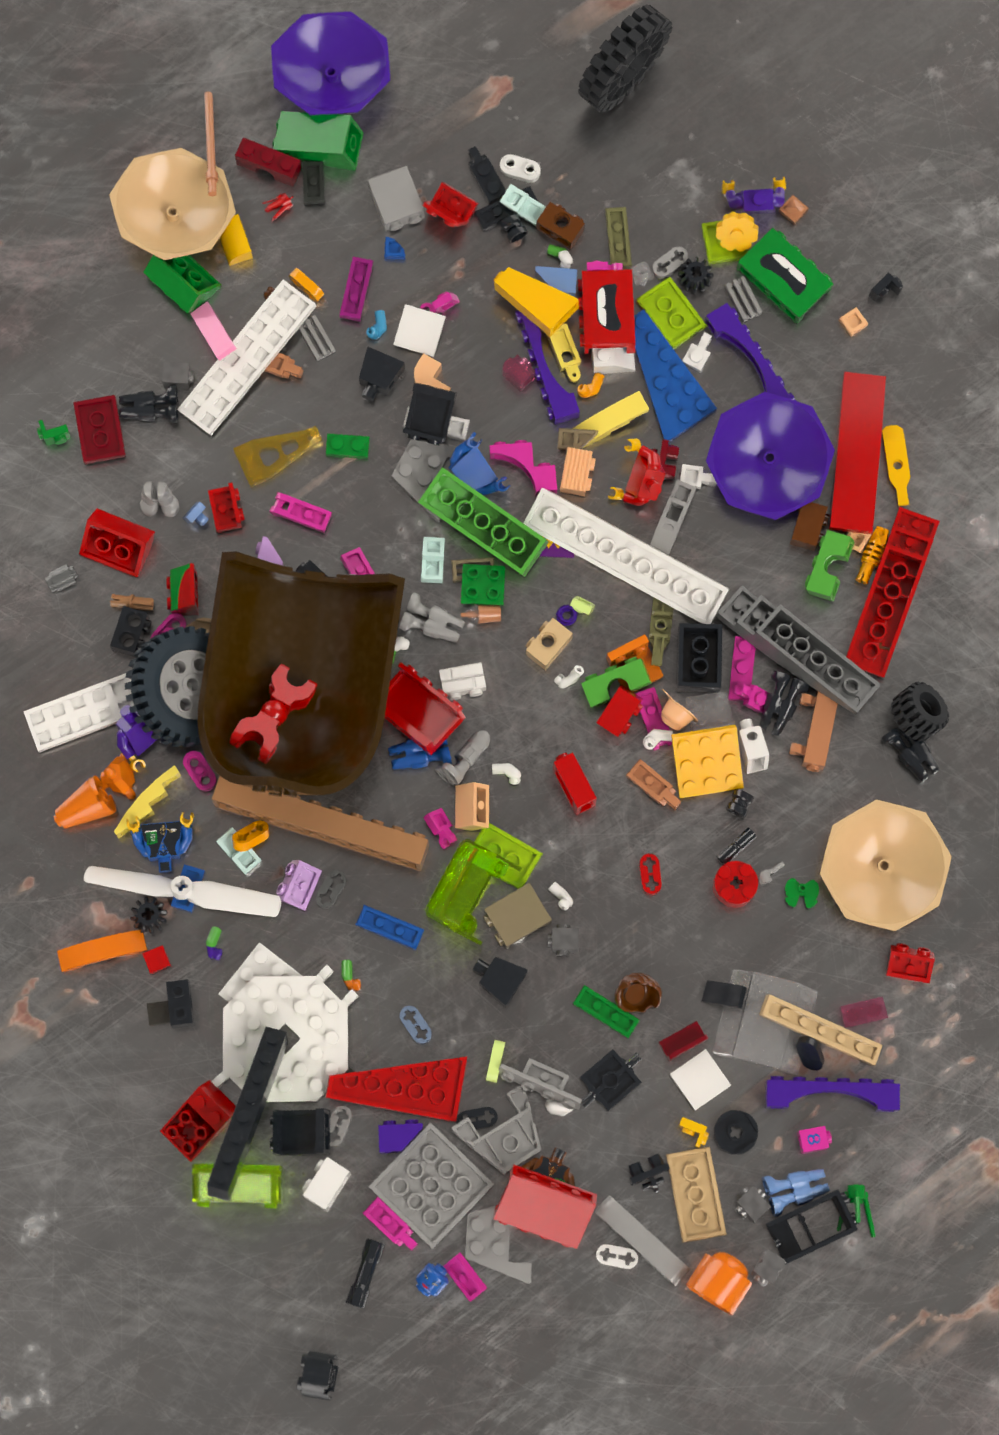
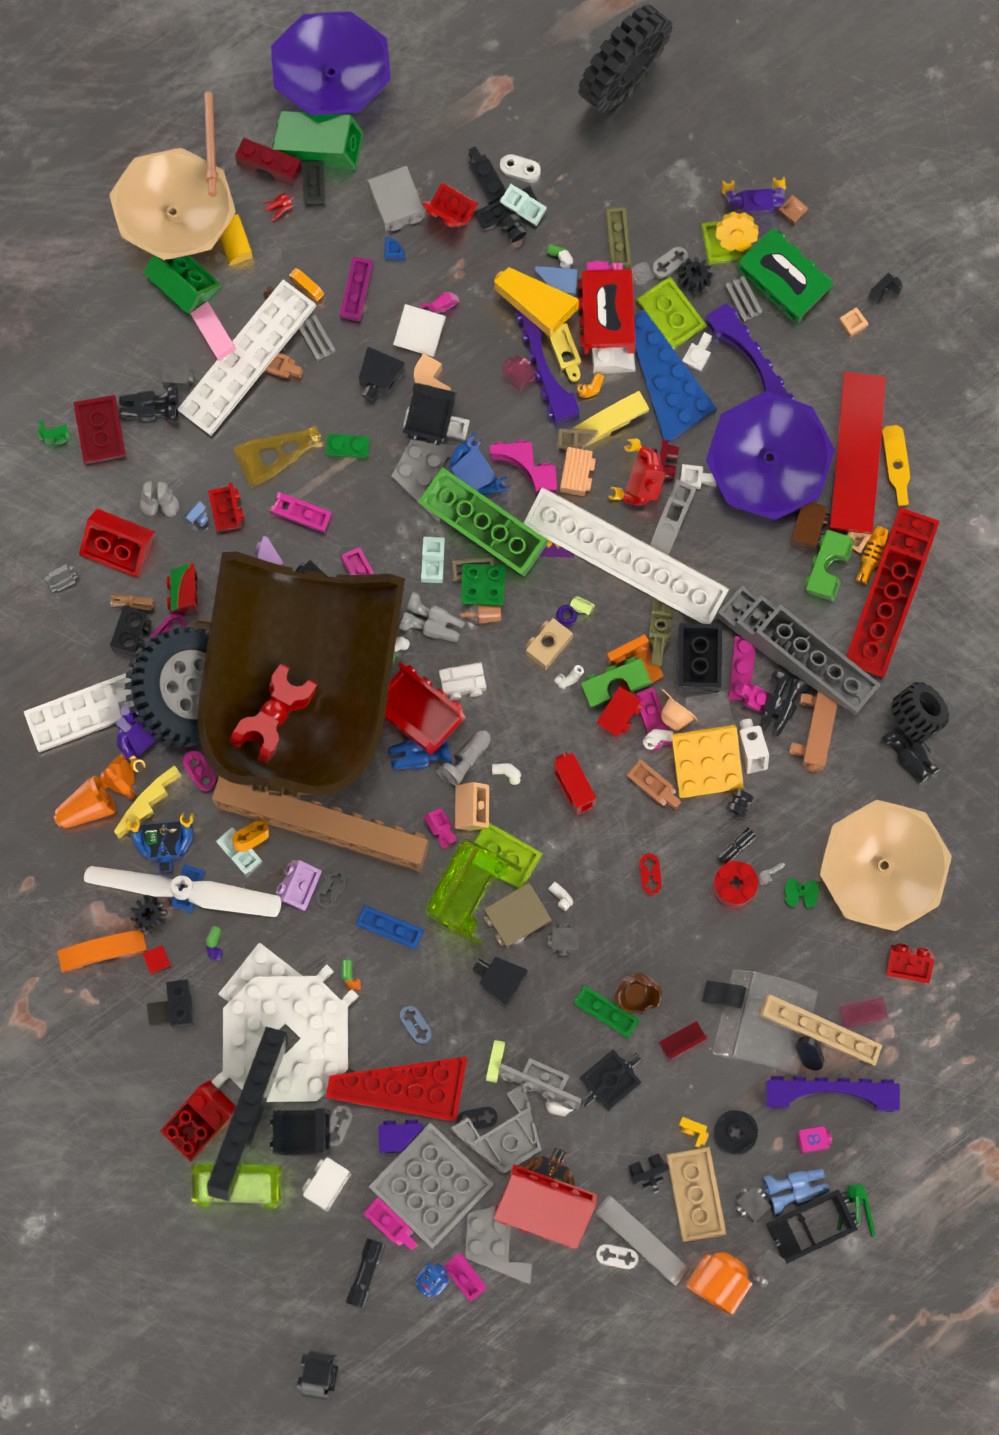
dark azure arm [366,310,387,340] -> none
reddish brown brick [536,202,585,250] -> none
white tile [670,1049,731,1111] -> none

